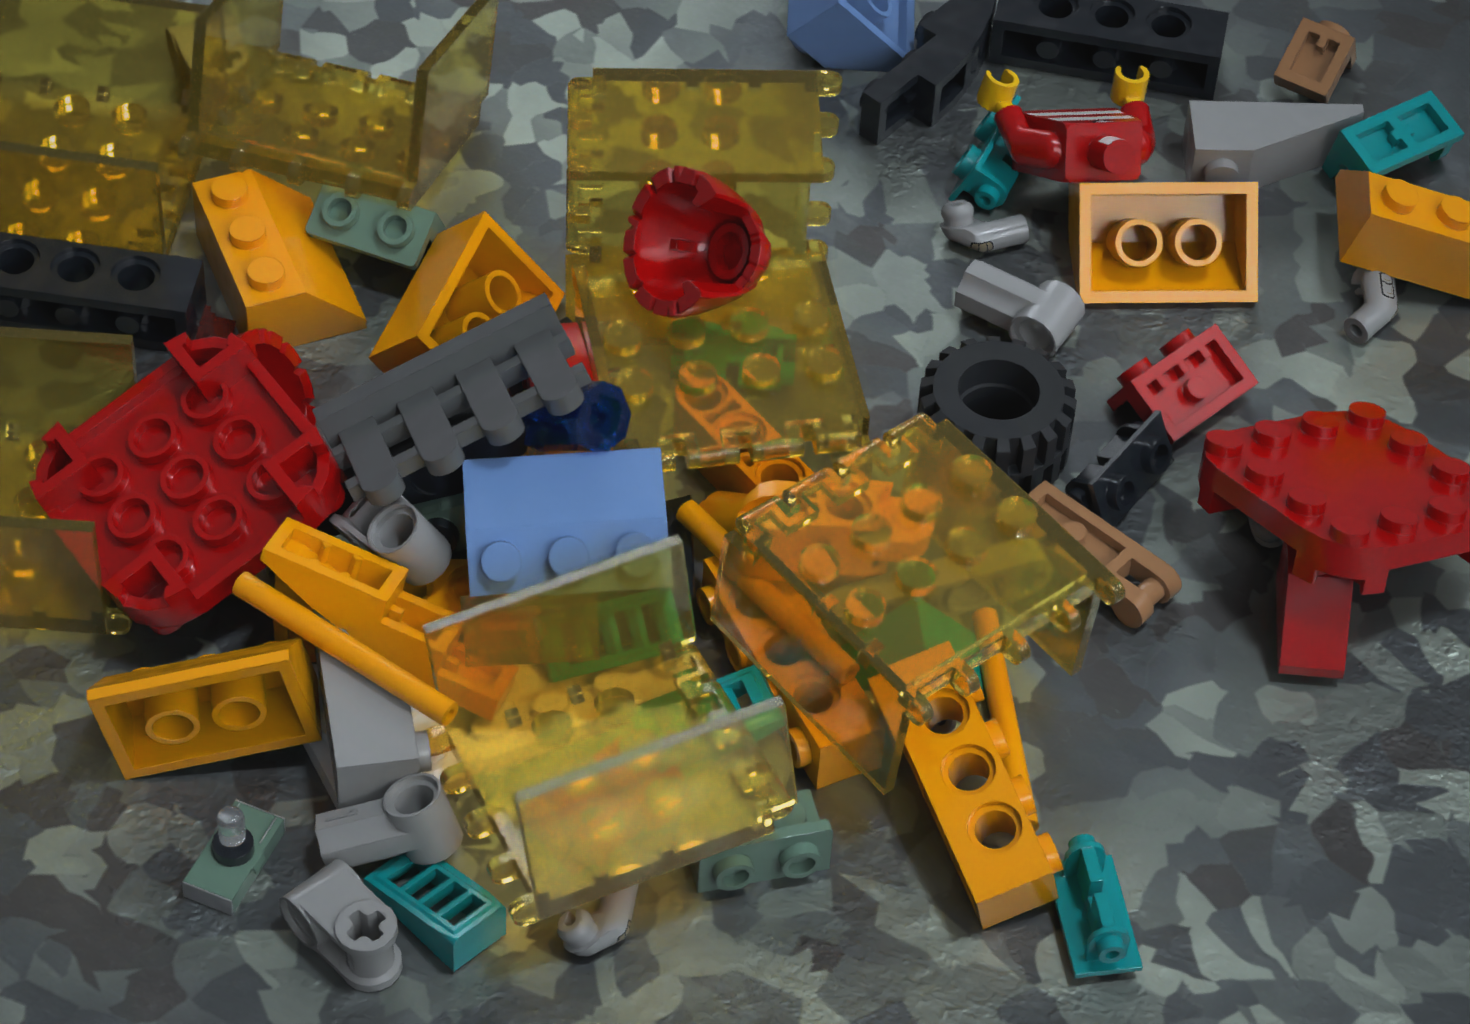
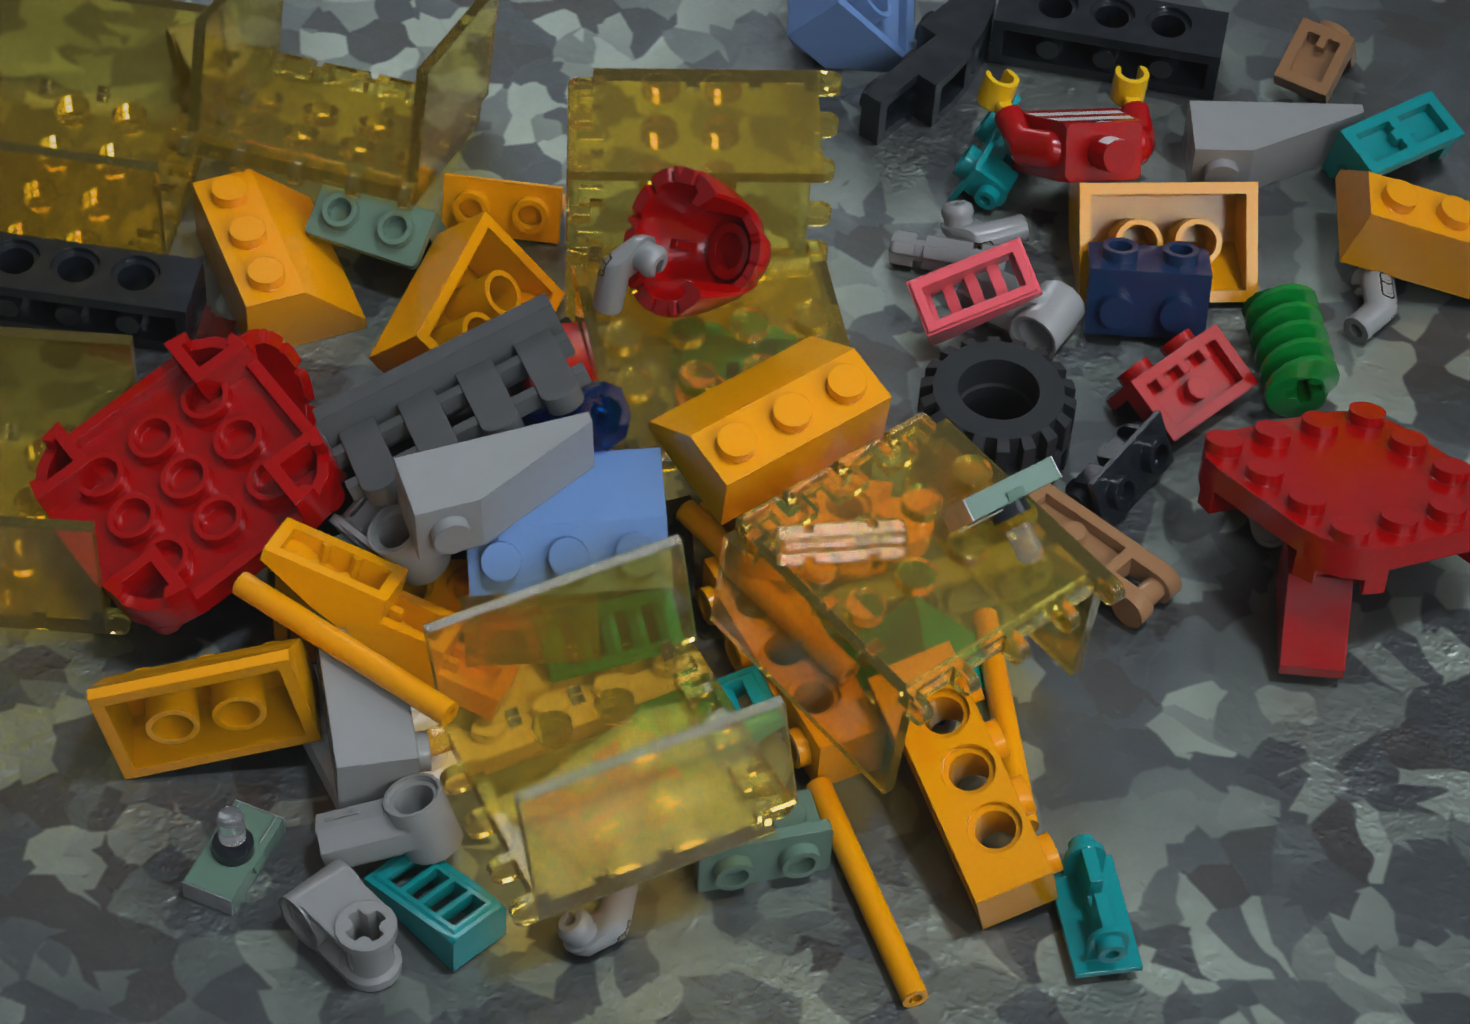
none -> light grey slope [394,412,595,561]
none -> light orange hinge [441,173,566,244]
none -> light grey arm [592,234,668,315]
none -> light orange slope [648,336,892,525]
none -> clear yellow axle [772,518,908,567]
none -> light orange piece [806,776,929,1008]
none -> light grey axle [889,229,1006,271]
none -> coral slope [906,237,1043,346]
none -> piece [940,456,1062,565]
none -> dark blue bracket [1082,237,1213,339]
none -> green piece [1241,283,1340,418]

